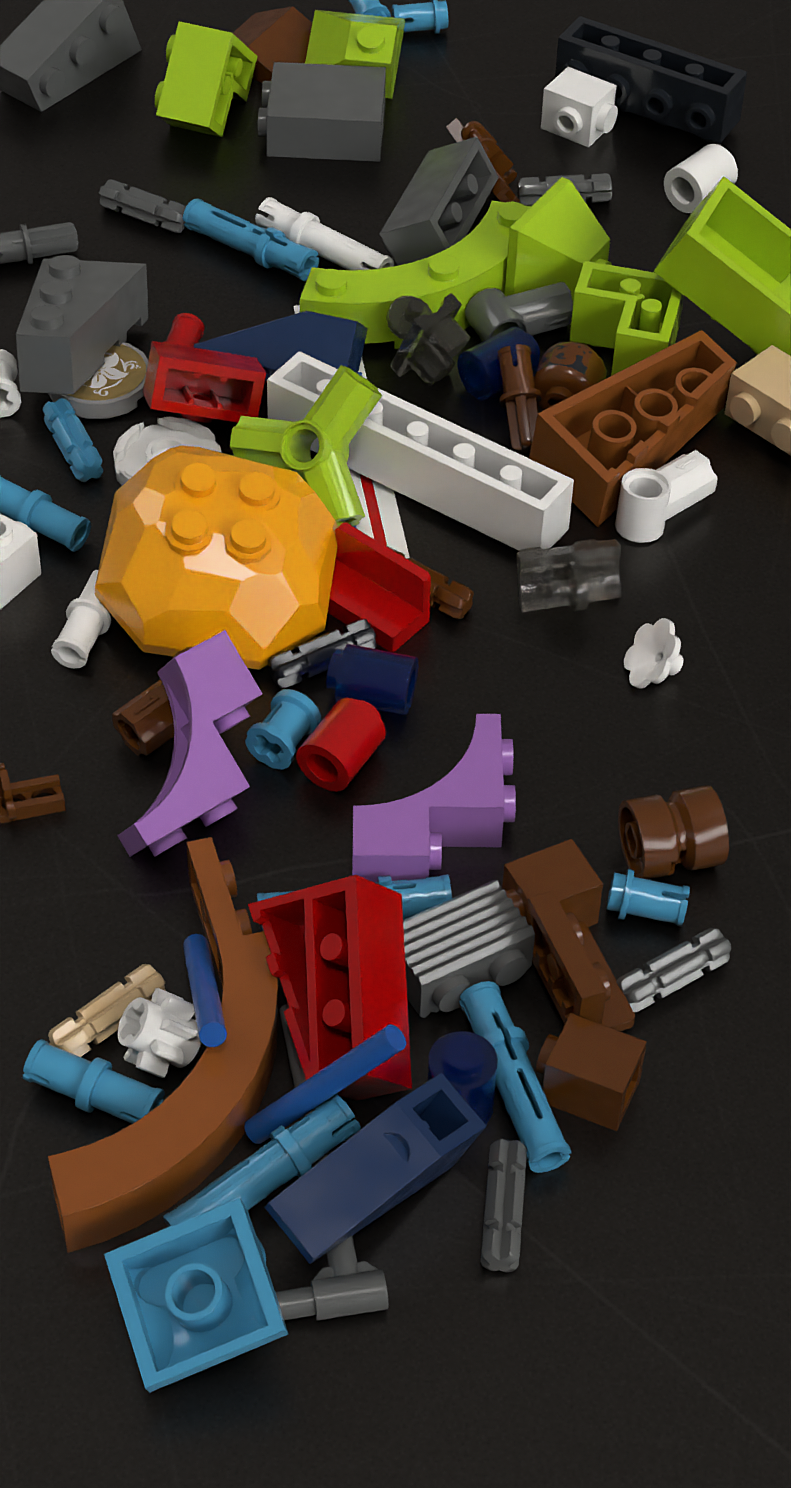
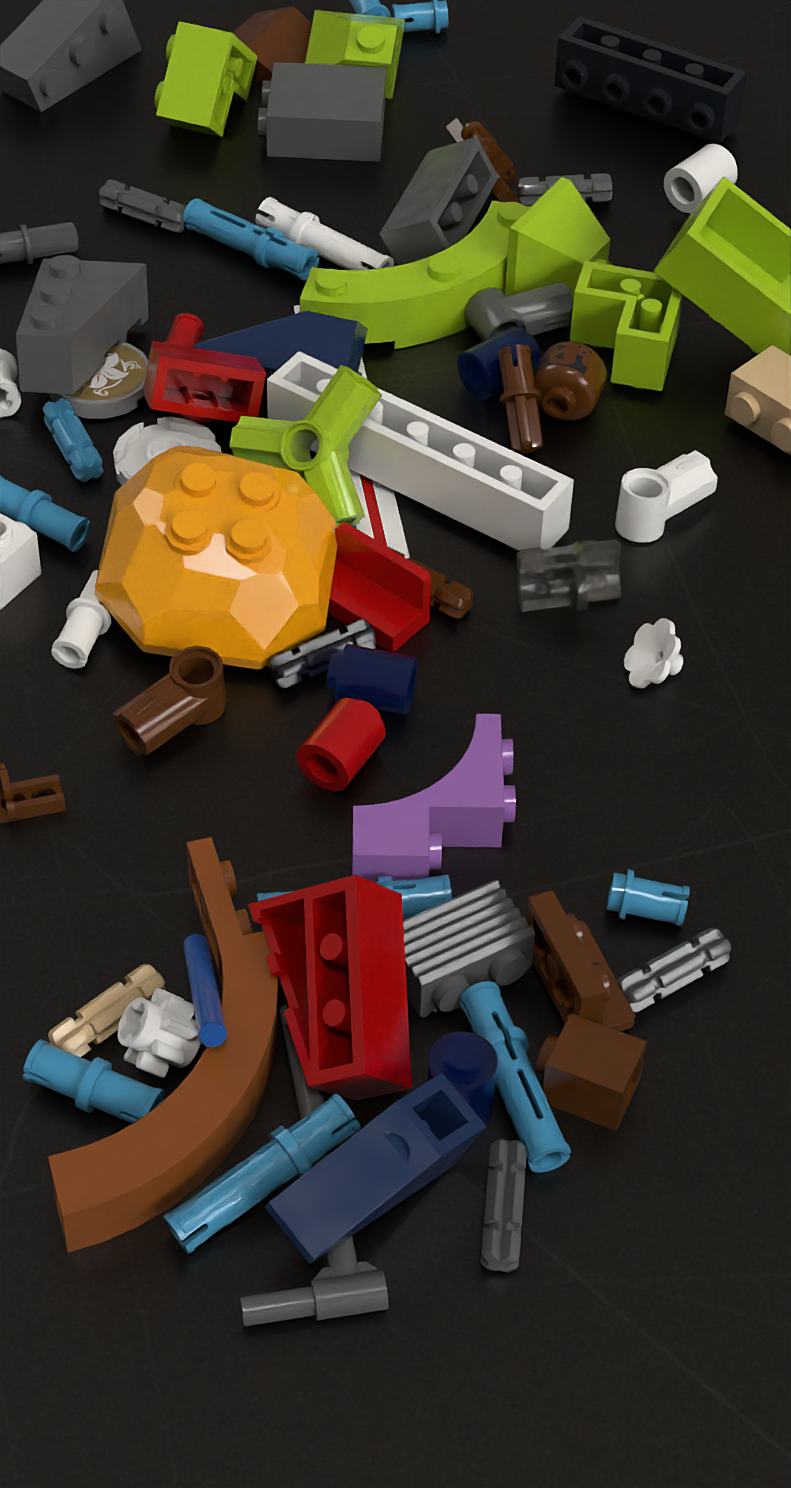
dark azure slope [104,1197,288,1393] -> none
medium lavender arch [117,630,262,857] -> none
blue bar [244,1024,406,1144] -> none
dark azure bush [245,689,321,770] -> none
clear smoke hips [386,293,470,387] -> none
reddish brown brick [502,839,603,927] -> none
dark orange wedge [529,330,737,527] -> none
white brick [541,67,618,147] -> none
reddish brown wheel [618,785,729,879] -> none

